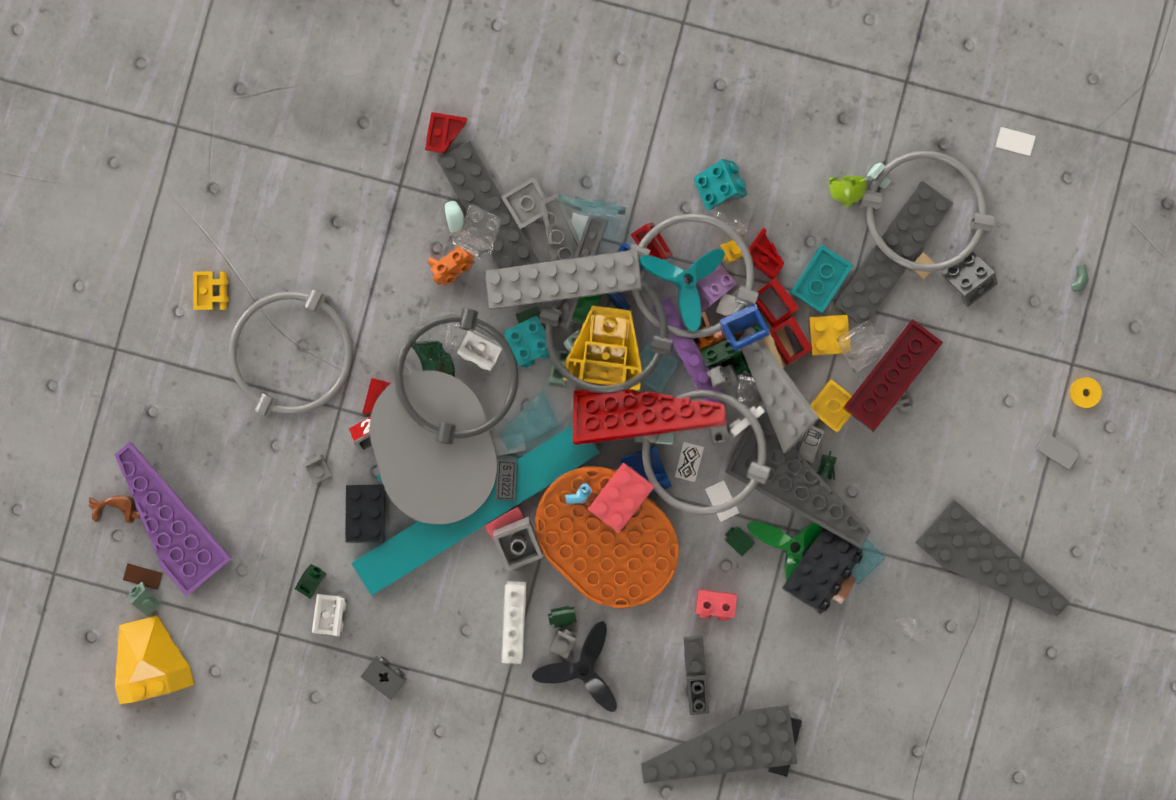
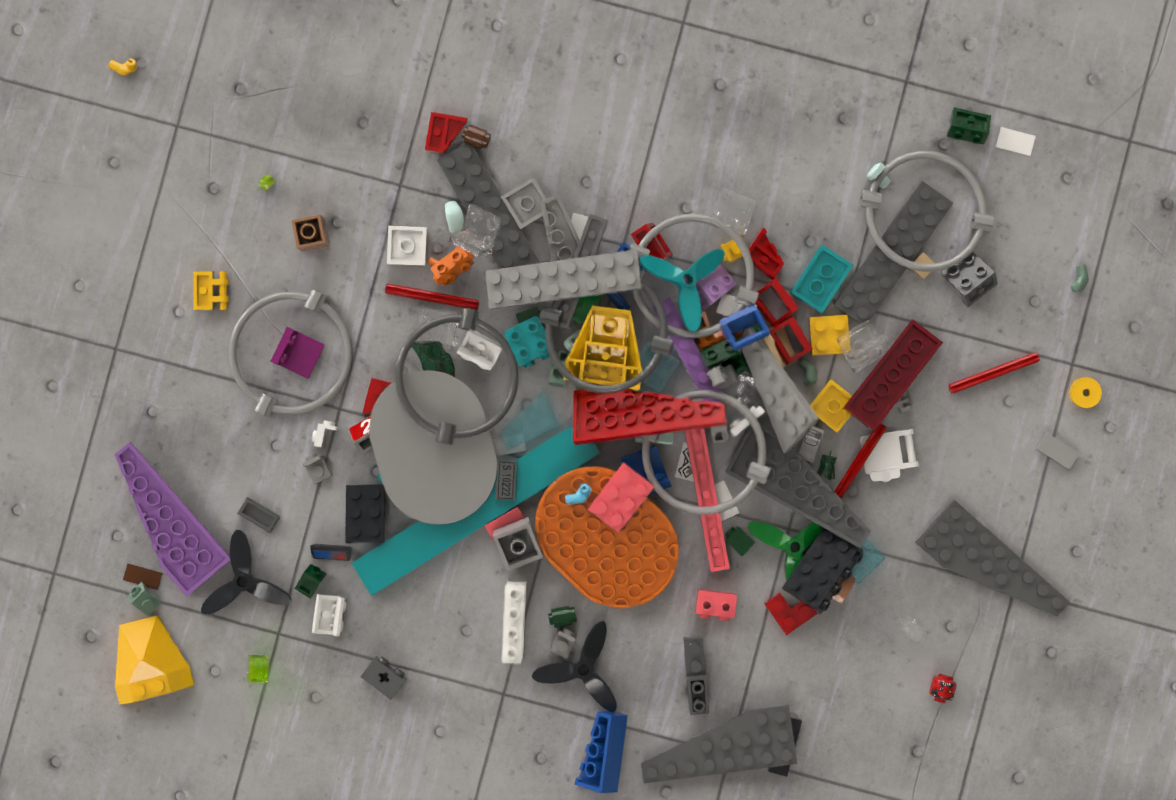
dark orange animal [89,495,141,523] -> none
clear light blue wing [558,194,626,217] -> none
teal bracket [694,159,748,210] -> none
lime cylinder [829,175,867,207] -> none
none -> yellow arm [108,59,137,76]
none -> black piece [201,530,292,615]
none -> dark grey tile [237,497,281,533]
none -> clear neon green brick [247,655,269,683]
none -> lime plate [258,174,275,191]
none -> magenta bracket [270,327,325,378]
none -> medium nougat head [292,215,330,252]
none -> slope [310,544,351,561]
none -> white bracket [312,420,340,447]
none -> red axle [385,284,479,310]
none -> white plate [387,226,427,266]
none -> reddish brown brick [461,125,491,149]
none -> blue wedge [575,711,628,793]
none -> coral plate [685,428,730,572]
none -> red plate [764,592,818,636]
none -> sand green arm [798,358,817,387]
none -> red axle [834,423,887,499]
none -> white piece [860,429,919,482]
none -> red head [929,674,957,704]
none -> dark green bracket [947,107,991,144]
none -> red axle [948,352,1040,394]

